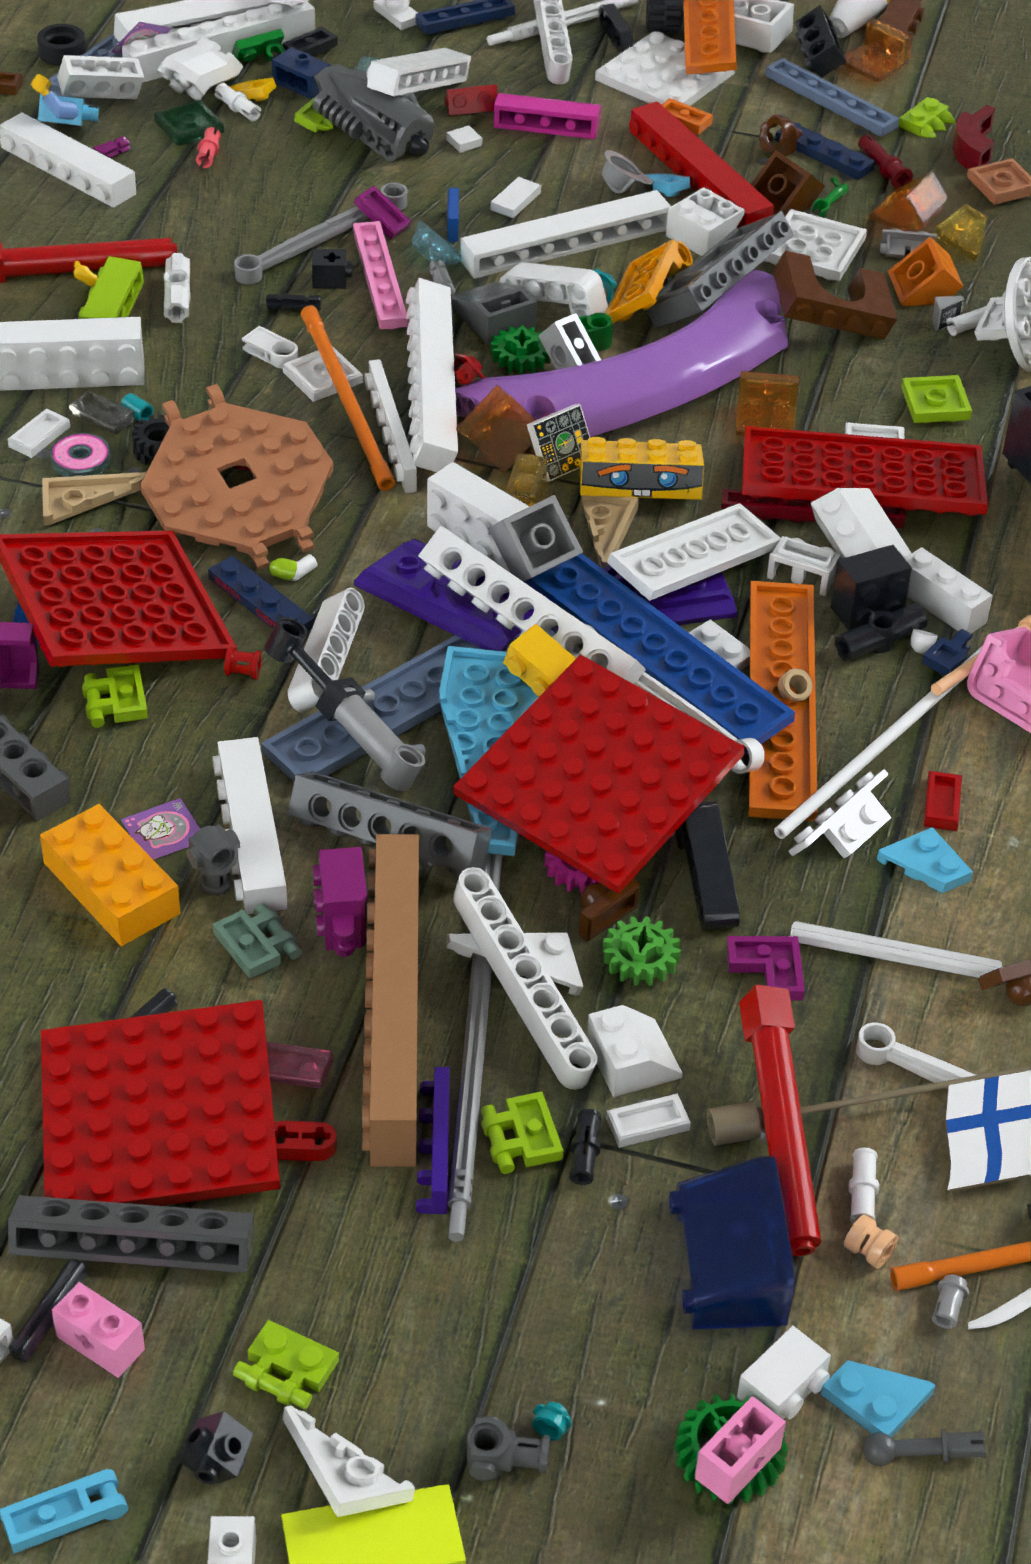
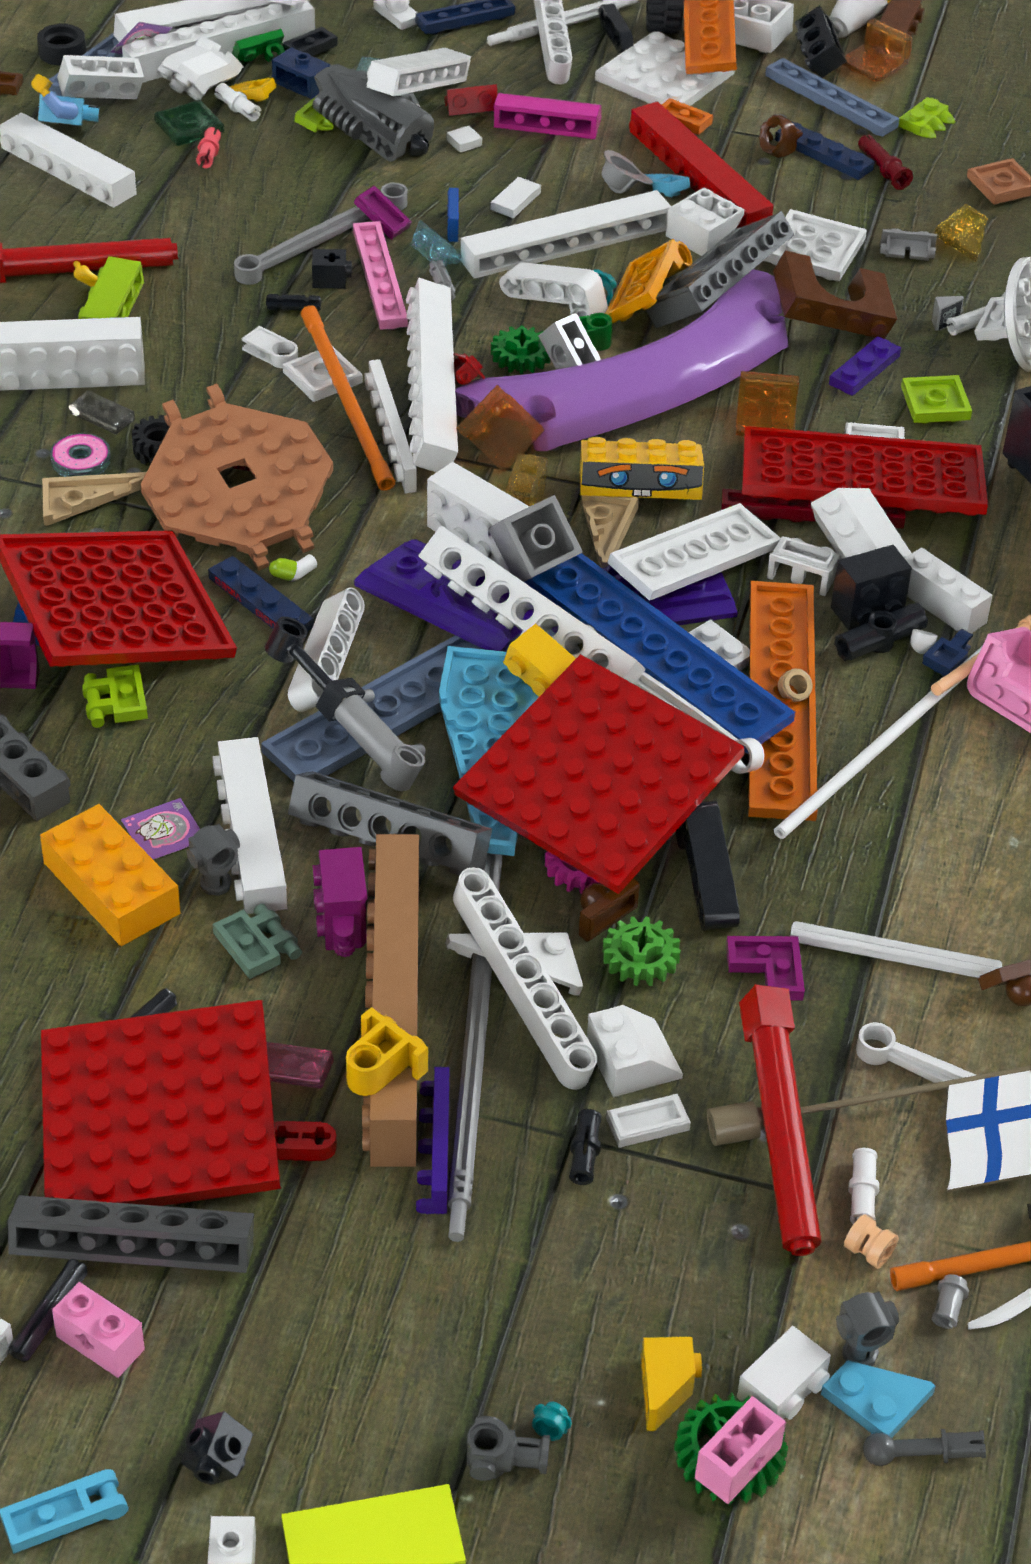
white tile [8,409,70,458] -> none
magenta axle [93,136,130,158] -> none
teal hinge [120,393,154,422] -> none
white piece [164,253,191,323] -> none
red bush [224,646,262,680] -> none
lime plate [233,1320,339,1410] -> none
white wing [283,1405,415,1517] -> none
dark grey slope [451,282,537,345] -> none
lime plate [480,1091,563,1174] -> none
tile [526,404,590,482] -> none
clear blue windscreen [669,1156,794,1330] -> none
reddish brown slope [751,150,825,217] -> none
white bracket [788,769,891,858] -> none
green piece [812,177,849,218] -> none
clear orange slope [869,171,949,231] -> none
medium azure wing [877,827,973,893] -> none
orange slope [888,237,964,306] -> none
red tile [923,771,962,831] -> none
dark red arch [953,105,995,169] -> none
none -> yellow pin [346,1007,428,1096]
none -> yellow slope [641,1337,702,1431]
none -> dark purple plate [829,336,901,396]
none -> dark grey connector [836,1291,899,1366]

